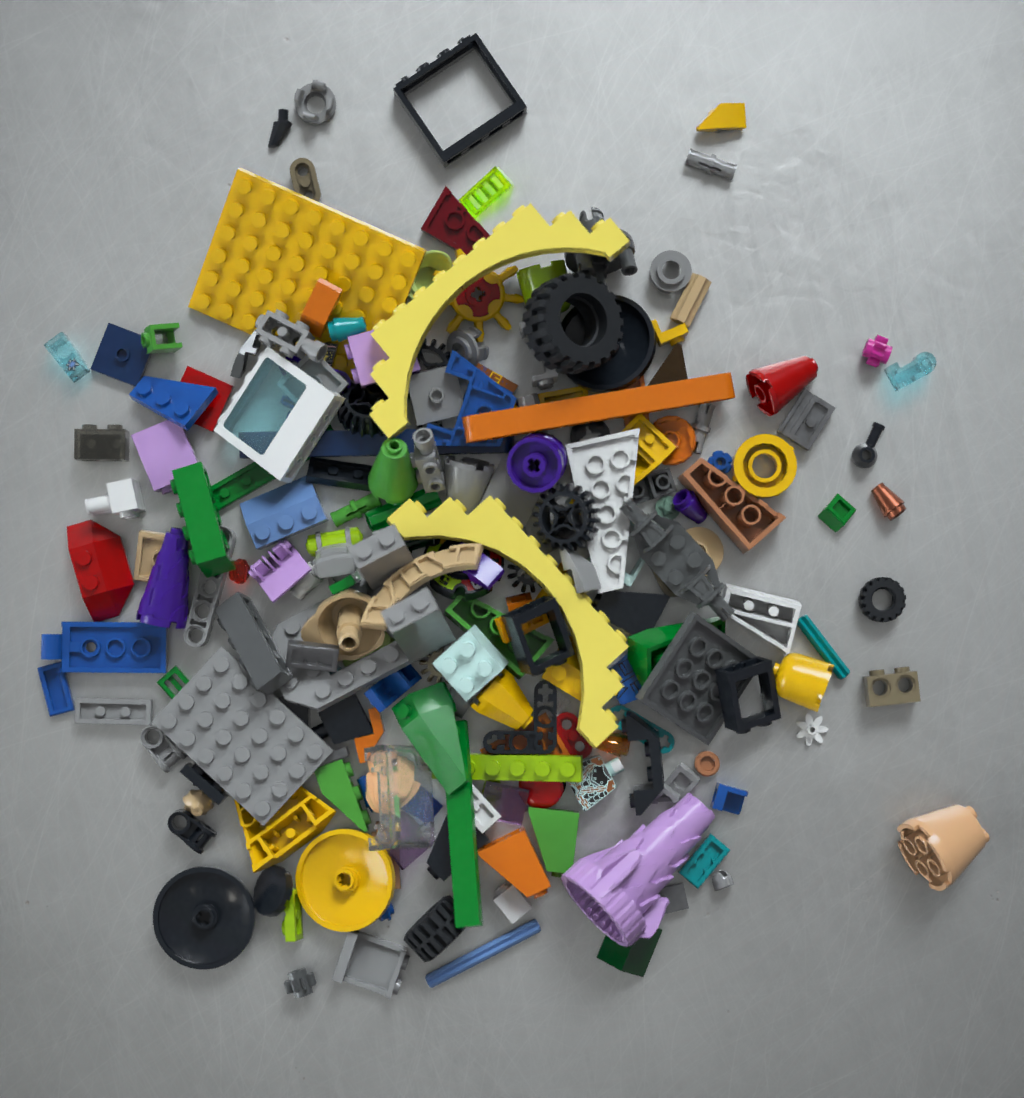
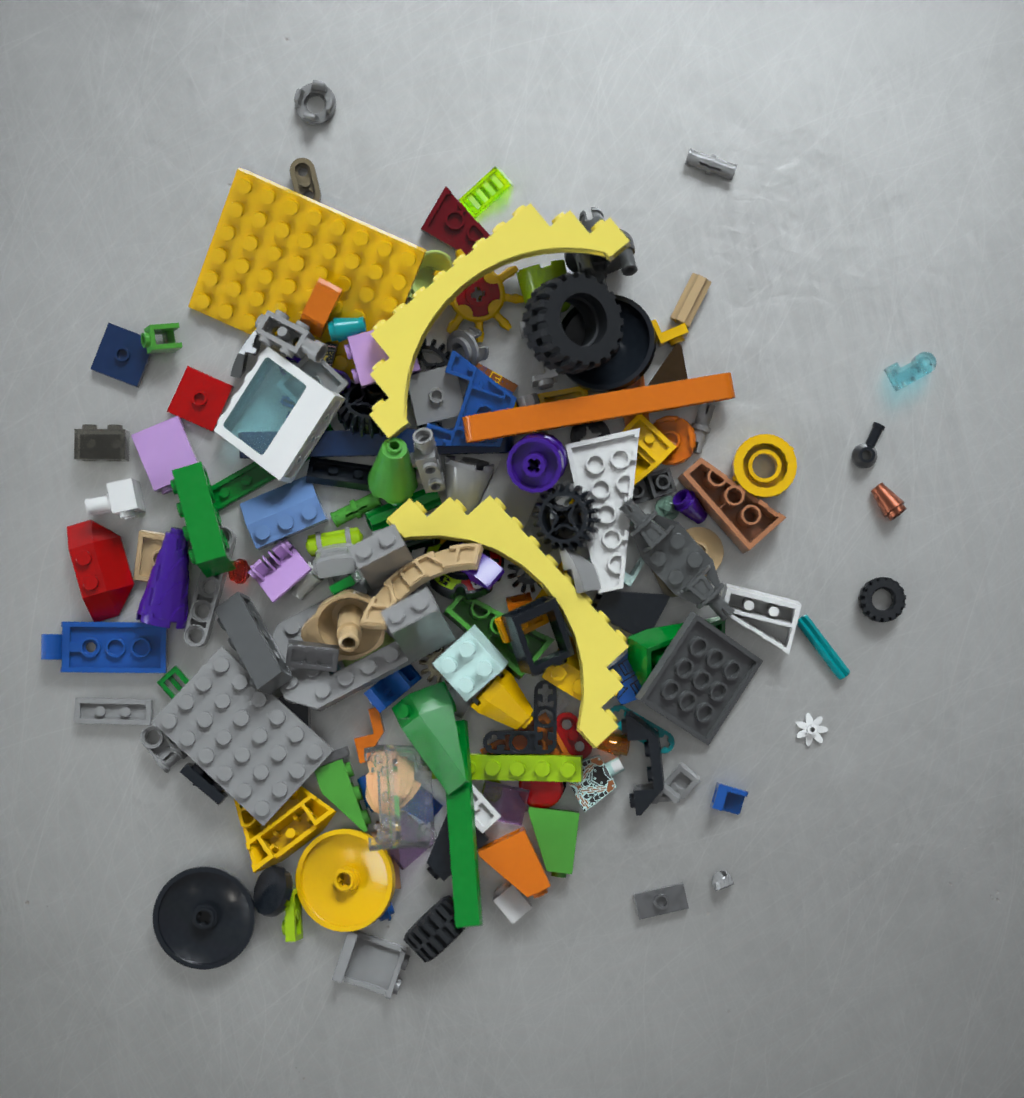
blue tile [37,661,75,717] -> none
clear light blue leg [44,332,91,383] -> none
blue wing [129,376,219,431] -> none
black piece [167,809,217,854] -> none
tan piece [183,789,214,817] -> none
black bar [268,109,292,148] -> none
dark grey gear [284,968,316,999] -> none
black torso [311,693,373,745] -> none
black window [393,33,527,168] -> none
medium blue axle [425,919,541,988] -> none
lavender cone [561,793,715,947] -> none
dark green slope [597,928,662,977] -> none
light grey piece [650,250,692,294] -> none
teal plate [678,833,730,889] -> none
nougat tile [694,751,720,777] -> none
yellow slope [696,103,746,132] -> none
blue plate [708,450,732,474] -> none
black window [715,656,781,734] -> none
red cone [746,356,818,416] -> none
yellow cylinder [773,653,834,712] -> none
flat silver plate [777,389,835,451] -> none
green slope [818,493,856,532] -> none
dark pink gear [862,335,893,368] -> none
dark tan brick [863,667,921,707] -> none
light nougat cone [897,804,990,891] -> none

